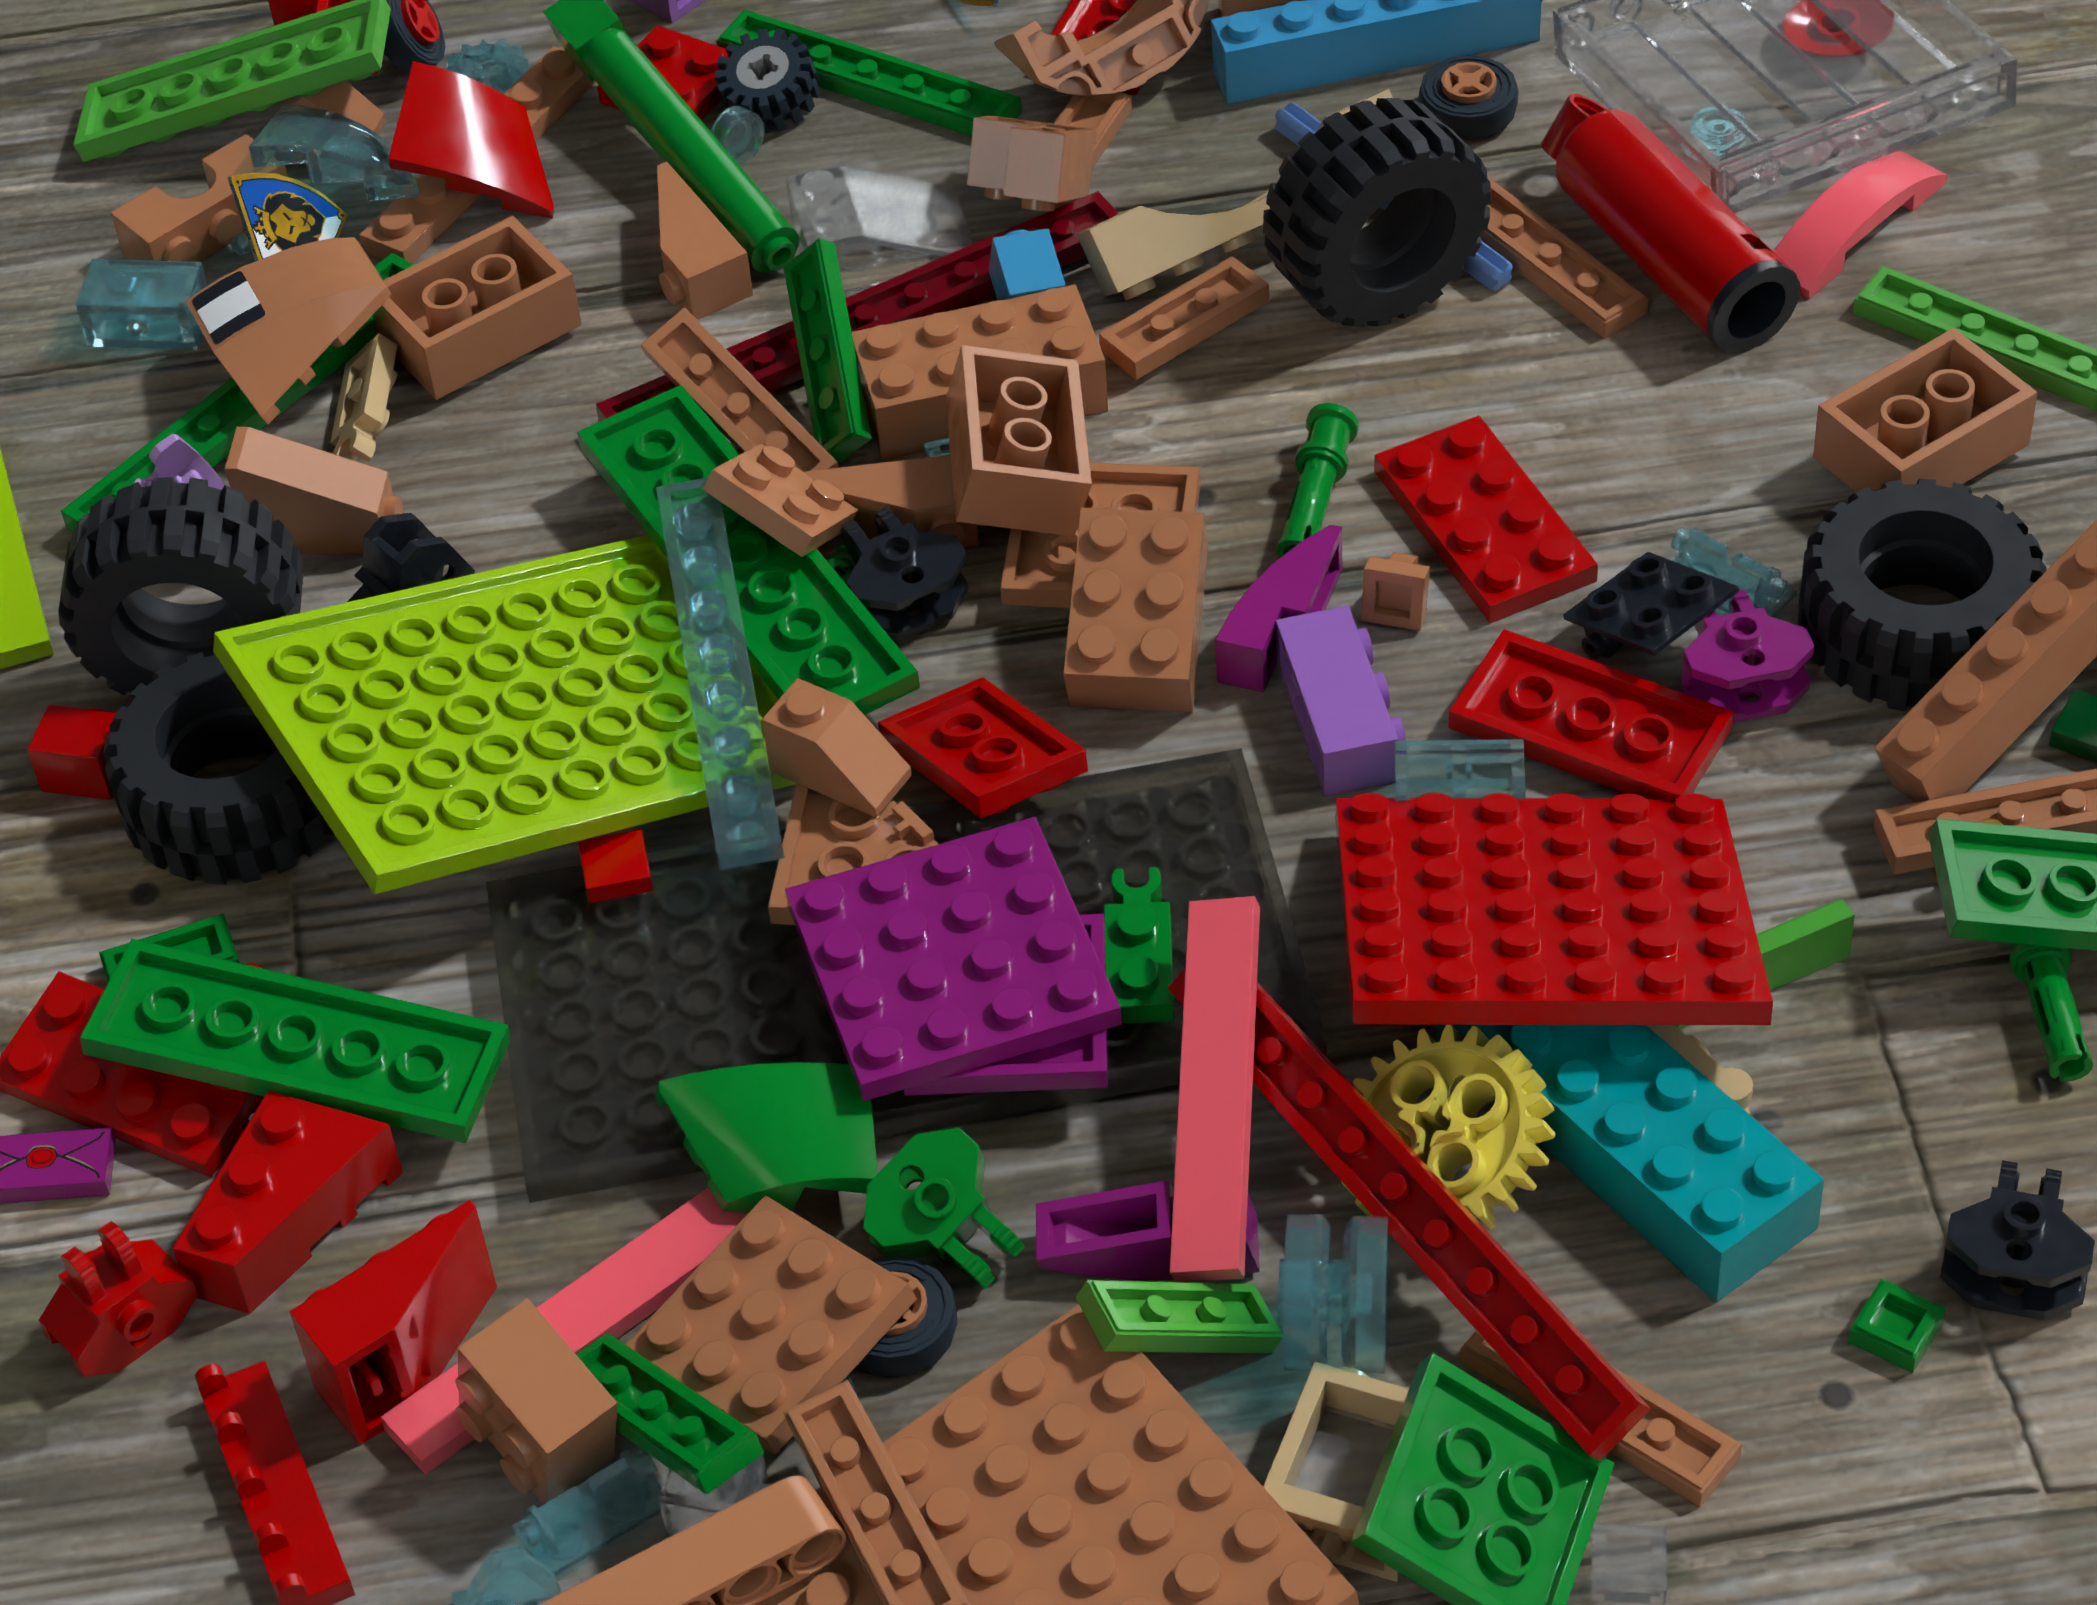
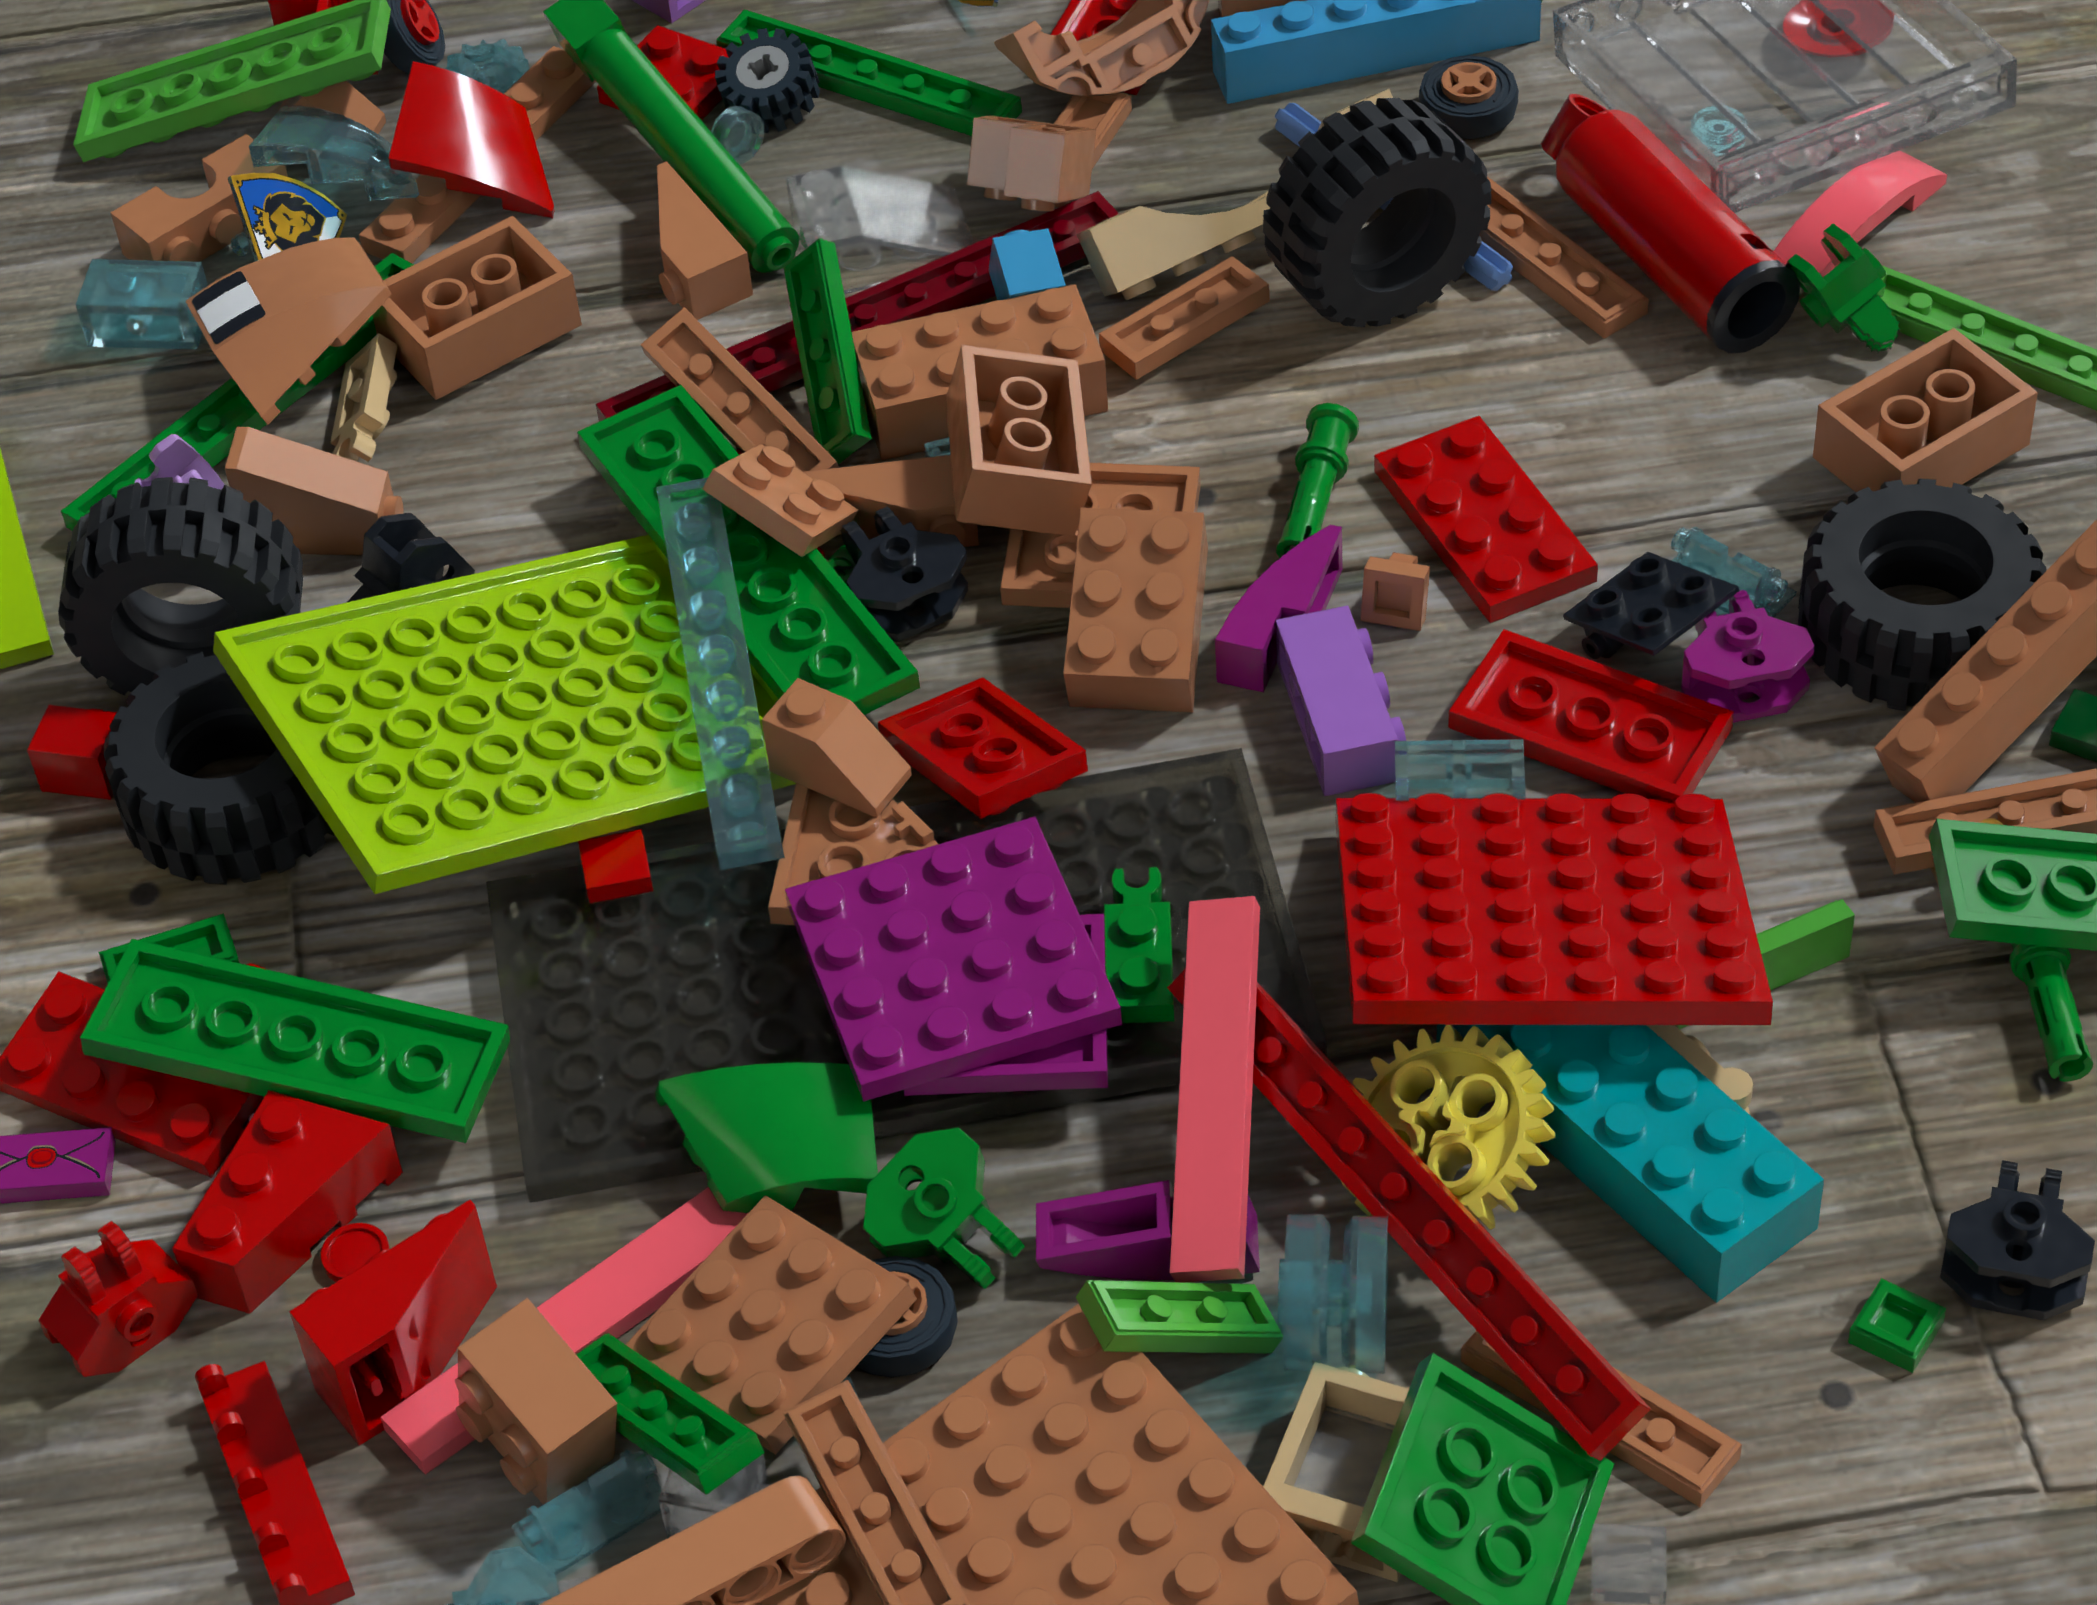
none -> red piece [321,1223,390,1283]
none -> green hinge [1787,224,1901,353]

